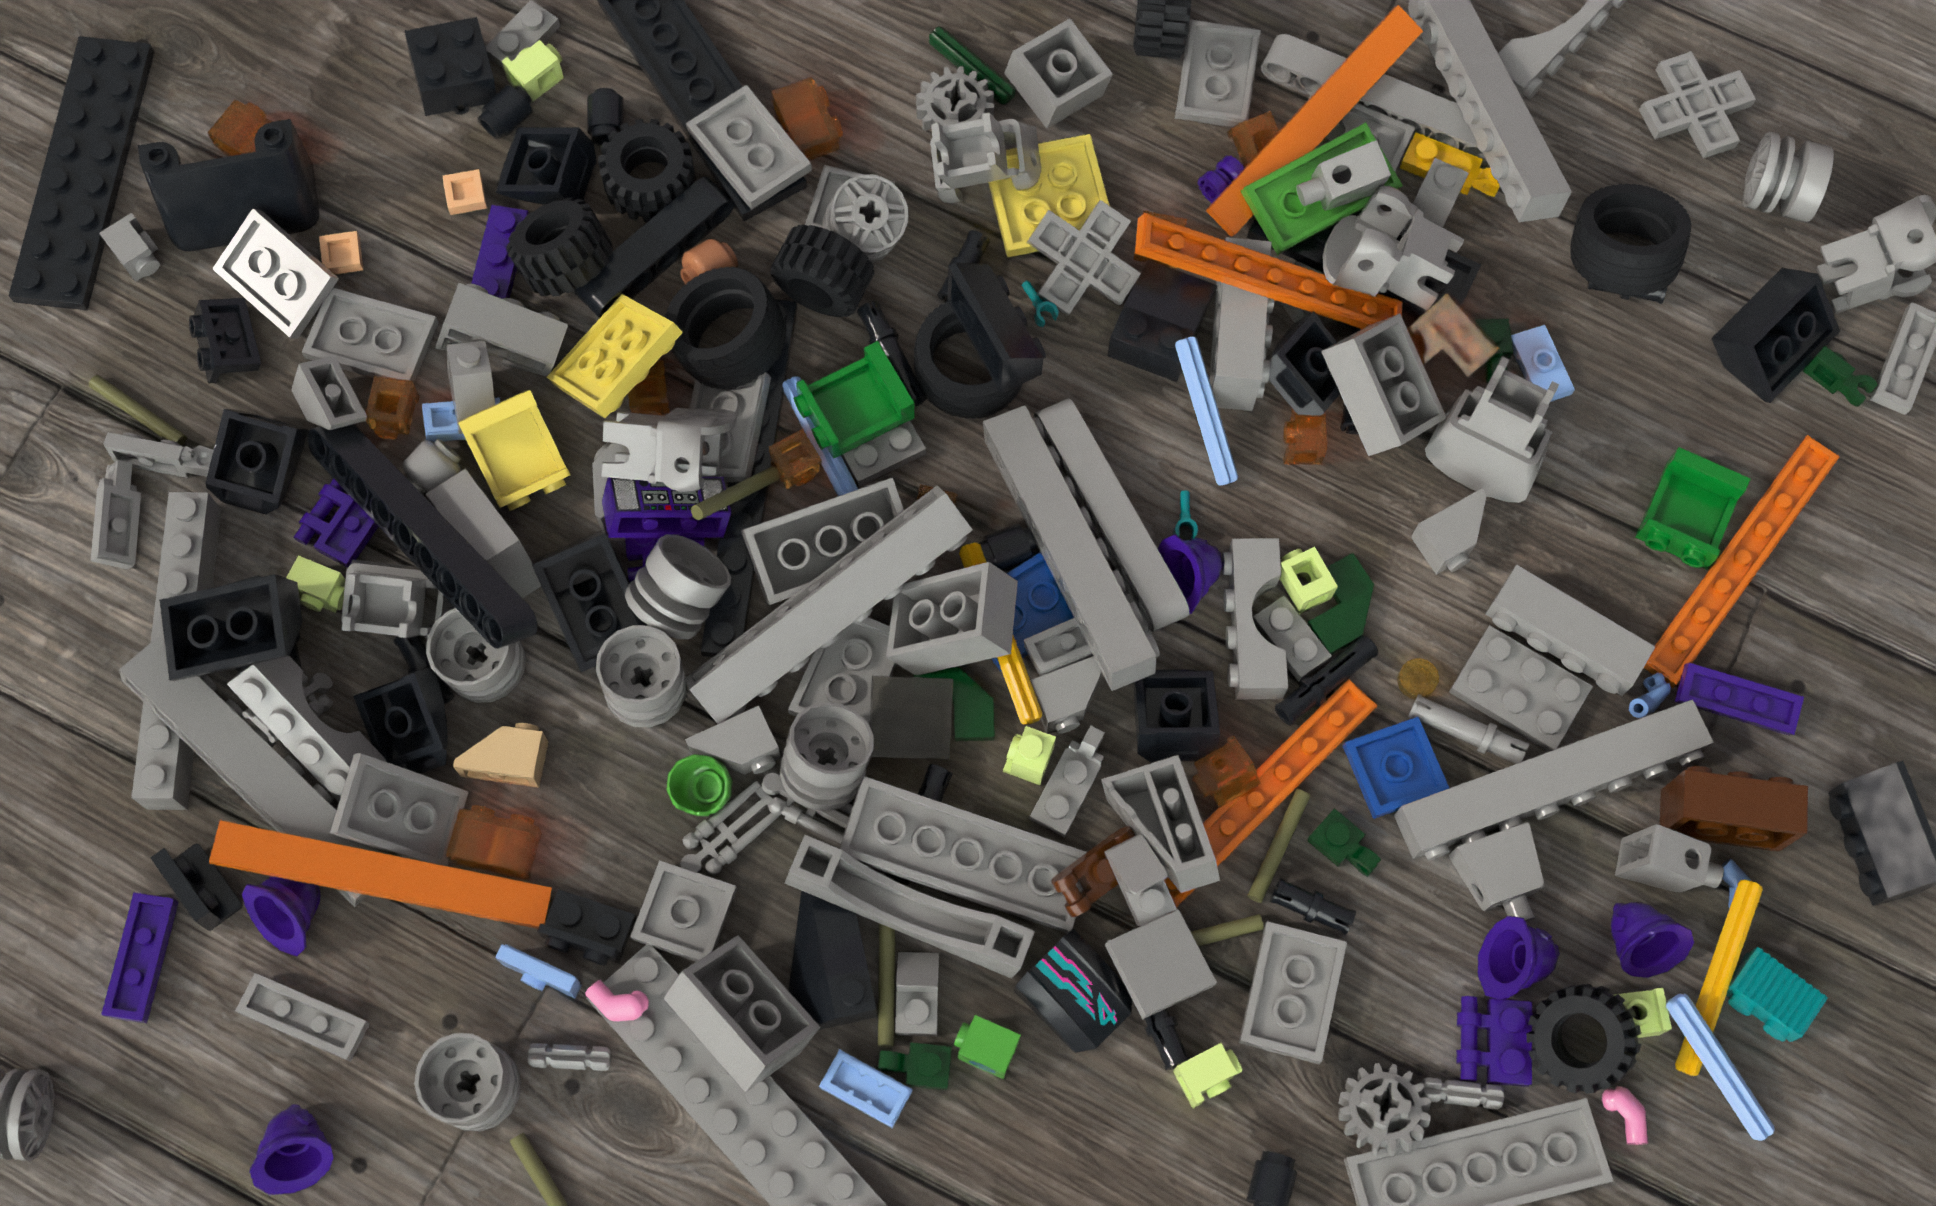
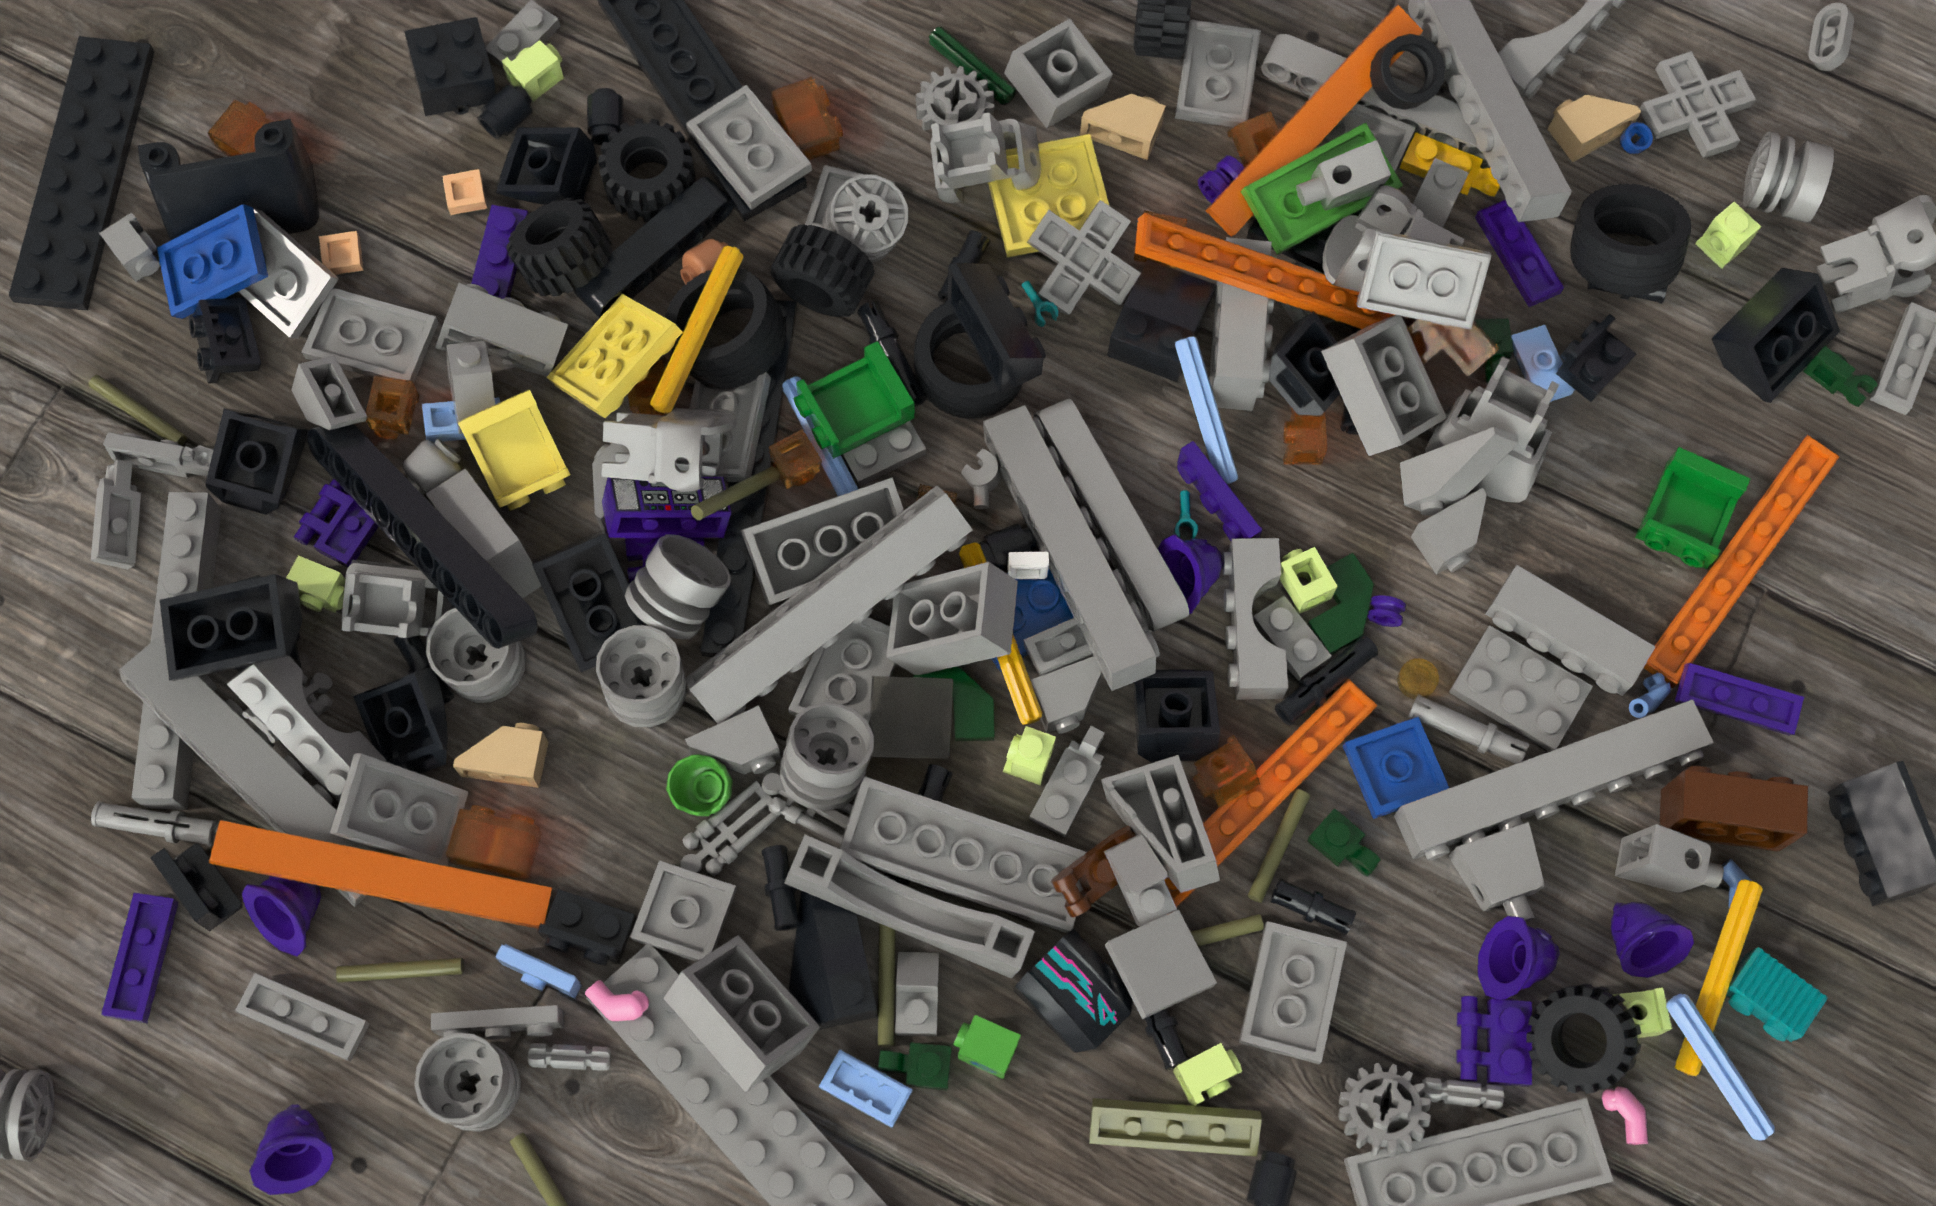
none -> light grey pin [91,801,219,846]
none -> blue plate [157,204,268,319]
none -> olive bar [336,958,464,983]
none -> light grey plate [431,1005,564,1040]
none -> yellow axle [650,245,743,414]
none -> black pin [761,845,801,931]
none -> light grey piece [961,449,1000,509]
none -> white tile [1008,552,1049,579]
none -> tan slope [1080,94,1166,160]
none -> plate [1089,1098,1262,1157]
none -> dark purple plate [1177,441,1262,541]
none -> tile [1356,229,1492,330]
none -> dark purple bush [1368,595,1406,627]
none -> black tyre [1370,34,1445,110]
none -> light grey slope [1400,427,1519,516]
none -> dark purple tile [1475,199,1564,307]
none -> tan slope [1547,95,1641,162]
none -> black bracket [1556,314,1636,402]
none -> blue hinge [1619,122,1653,154]
none -> yellowish green brick [1695,202,1761,269]
none -> light grey plate [1808,2,1854,71]

